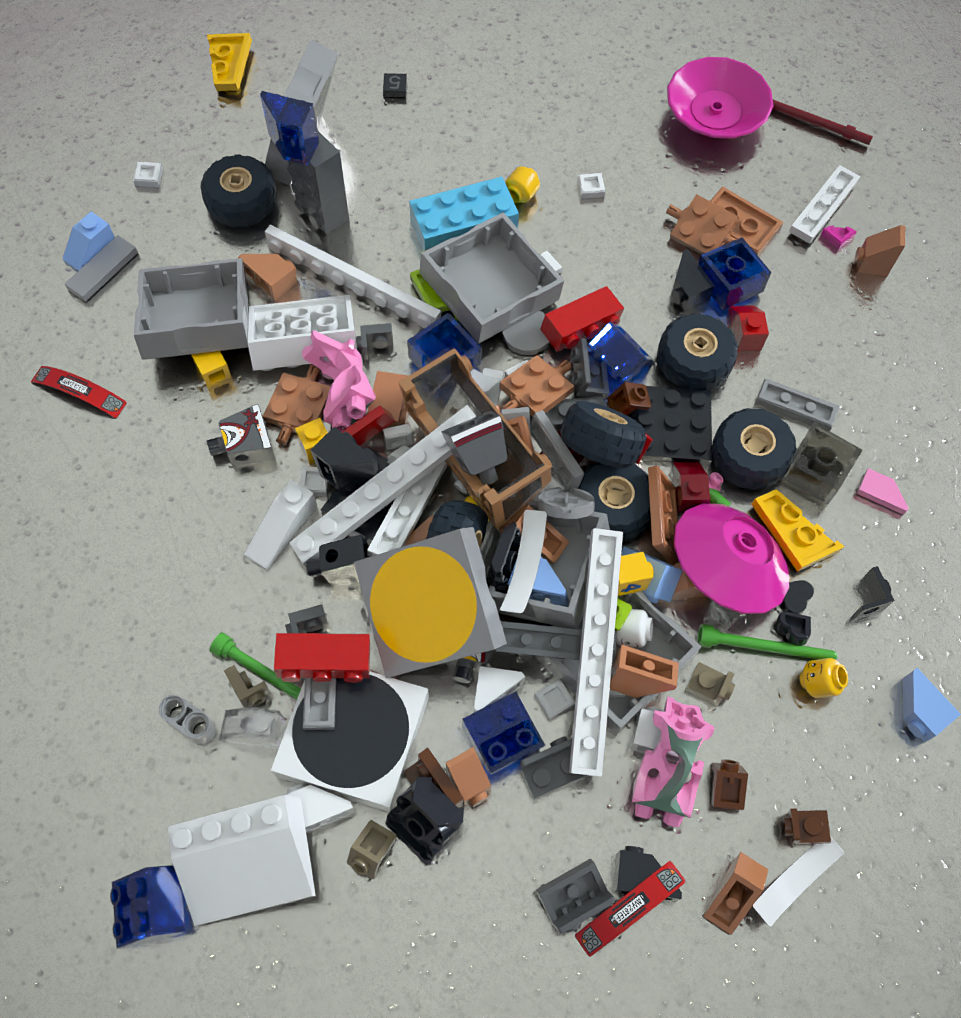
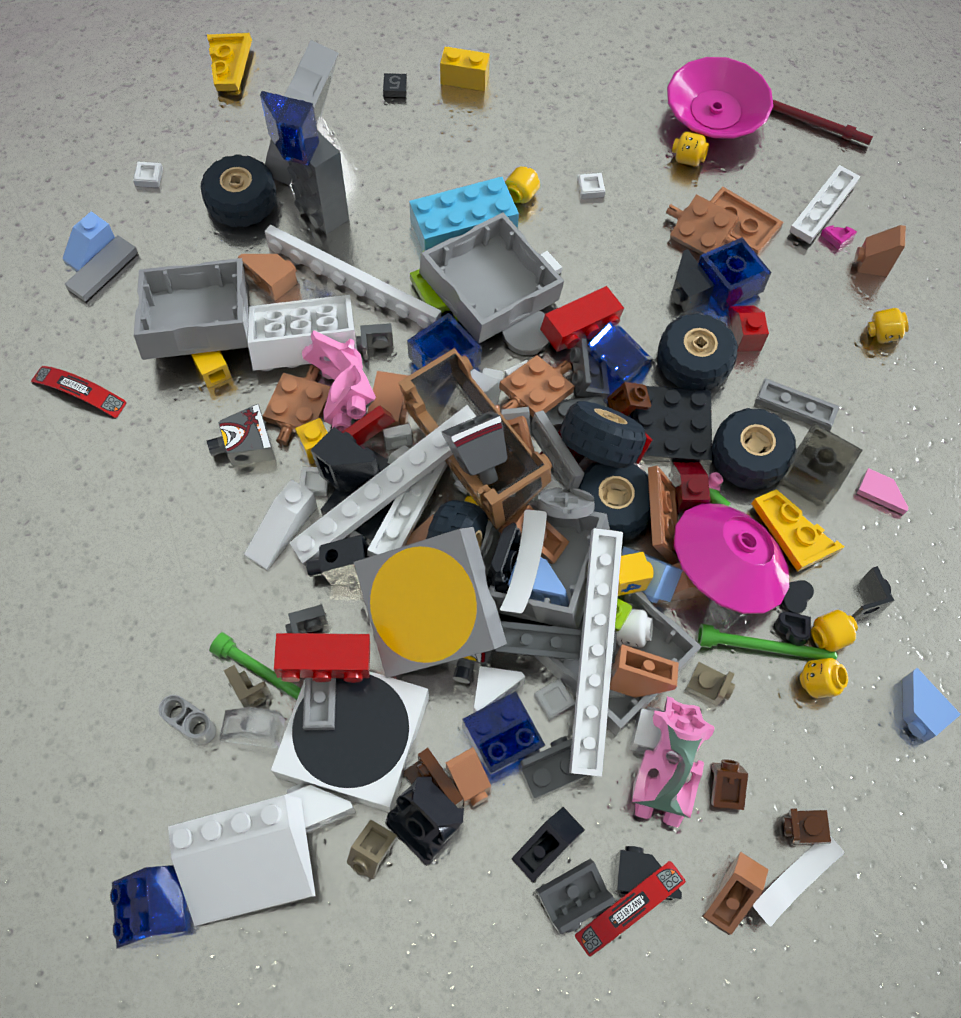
none -> yellow brick [440,46,490,91]
none -> black slope [512,807,585,882]
none -> yellow head [672,132,709,167]
none -> yellow head [811,610,858,652]
none -> yellow head [867,308,909,344]

